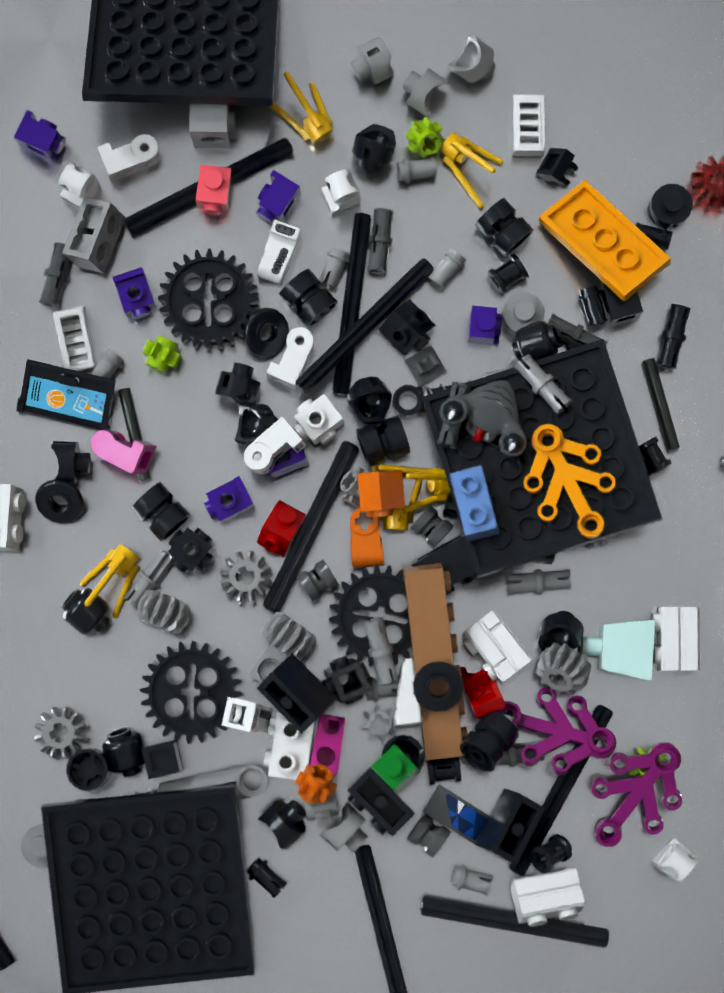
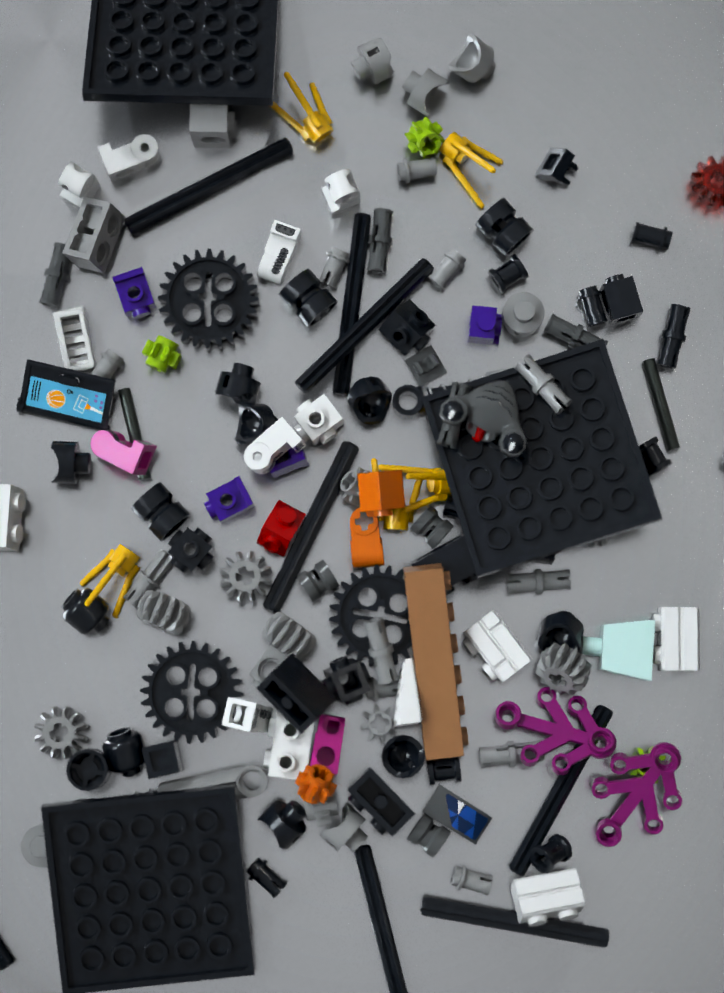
dark purple brick [14,110,66,160] -> none
black piece [35,479,84,523] -> none
coral bracket [195,165,232,215] -> none
black piece [244,308,289,357] -> none
dark purple brick [256,170,301,223] -> none
white leg [266,327,314,390] -> none
black piece [352,124,396,171] -> none
black wheel [356,415,411,467] -> none
green brick [371,744,420,793] -> none
black piece [413,661,464,712] -> none
medium blue brick [450,466,500,542] -> none
red slope [460,667,506,718] -> none
black wheel [460,711,519,772] -> none
black brick [476,789,545,865] -> none
black head [512,320,562,361] -> none
white slope [513,95,545,157] -> none
light orange plant [524,424,616,539] -> none
light orange plate [539,180,671,302] -> none
black piece [649,184,693,229] -> none
white leg [653,837,697,883] -> none

